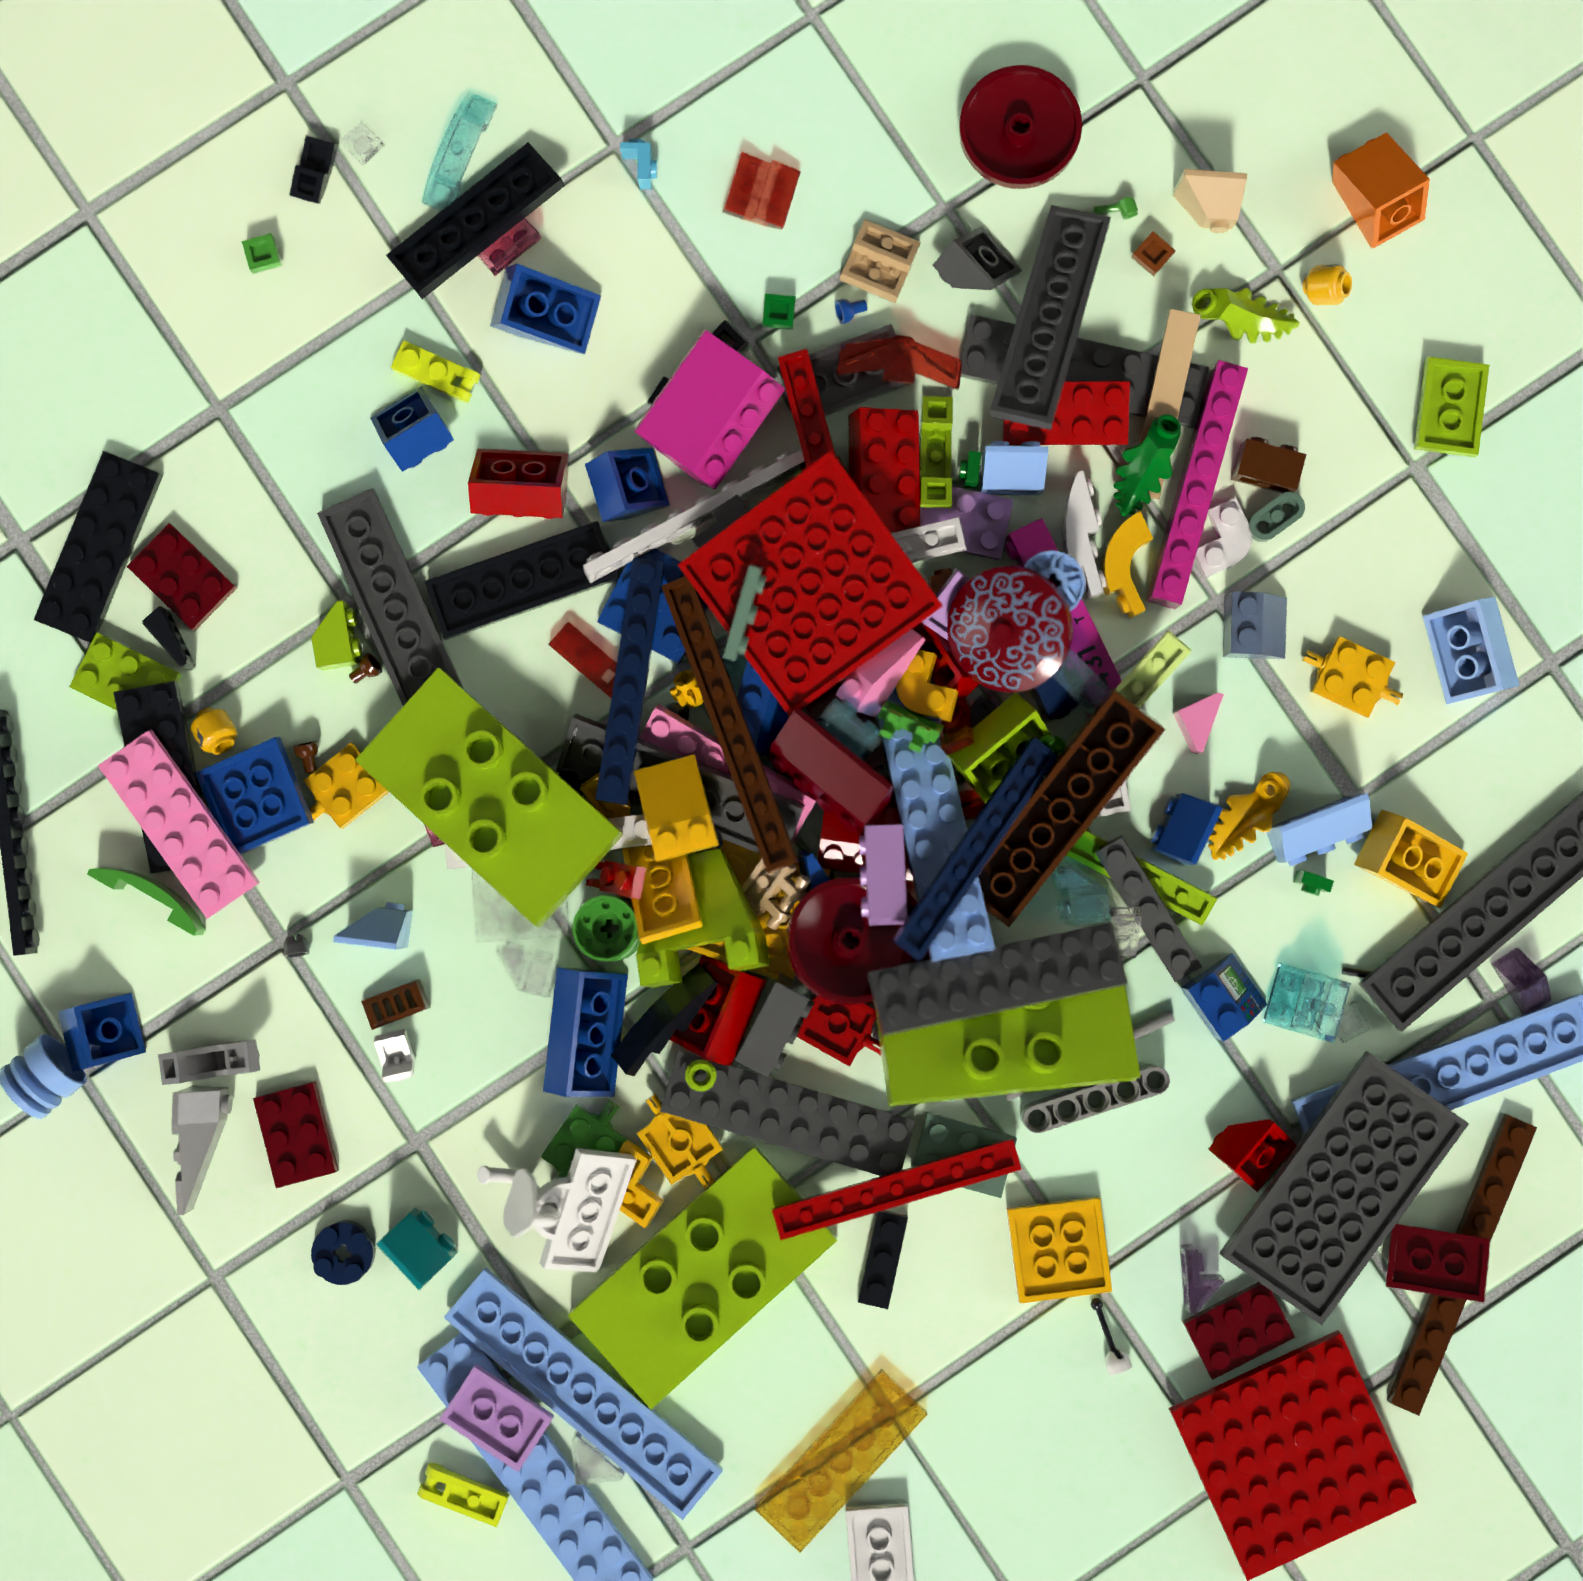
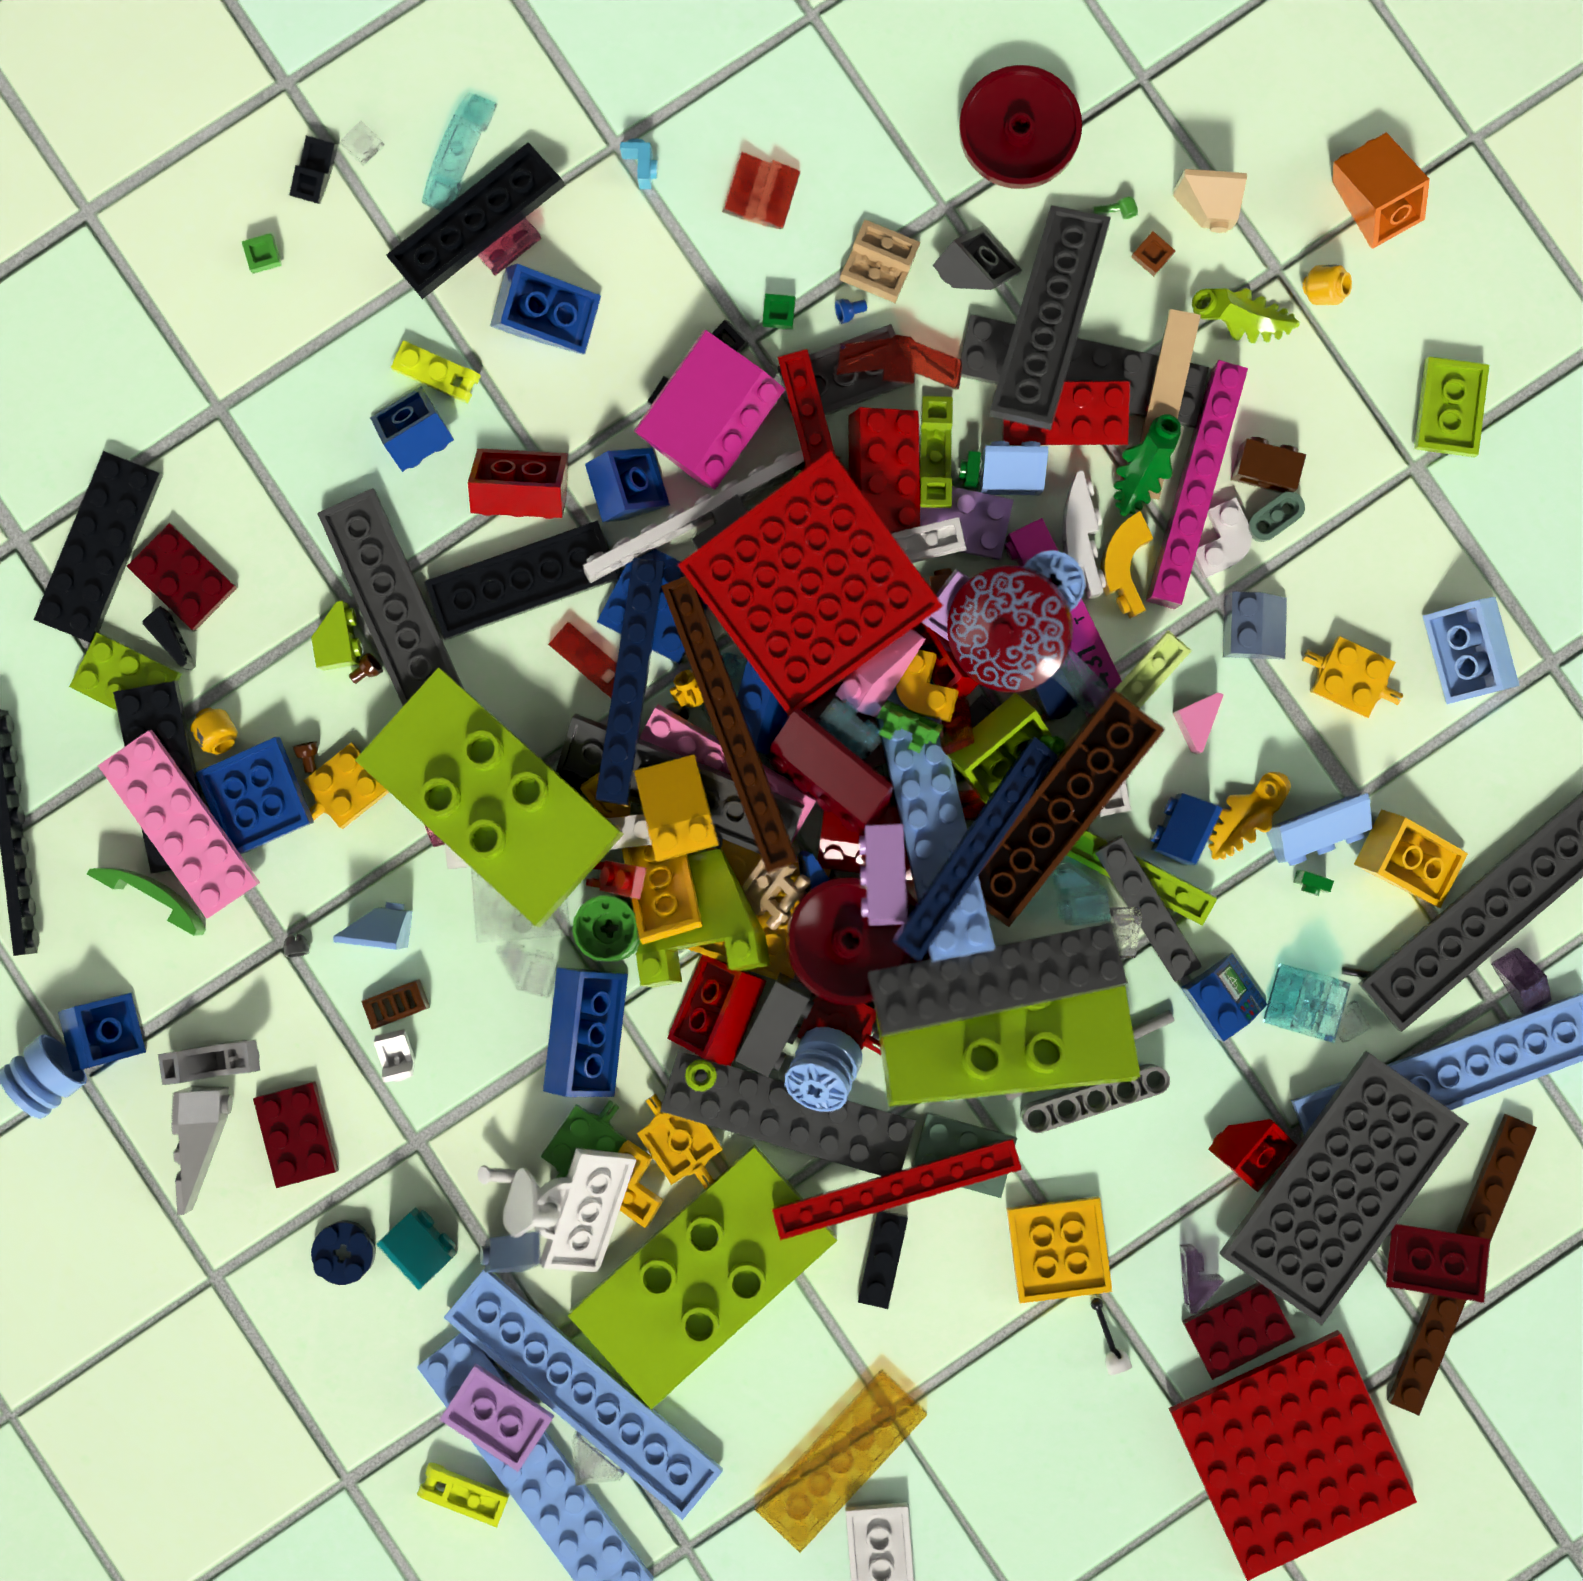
black slope [611,963,719,1076] -> none
sand green plate [723,563,767,661] -> none
none -> sand blue slope [480,1231,540,1273]
none -> light blue wheel [785,1027,863,1112]

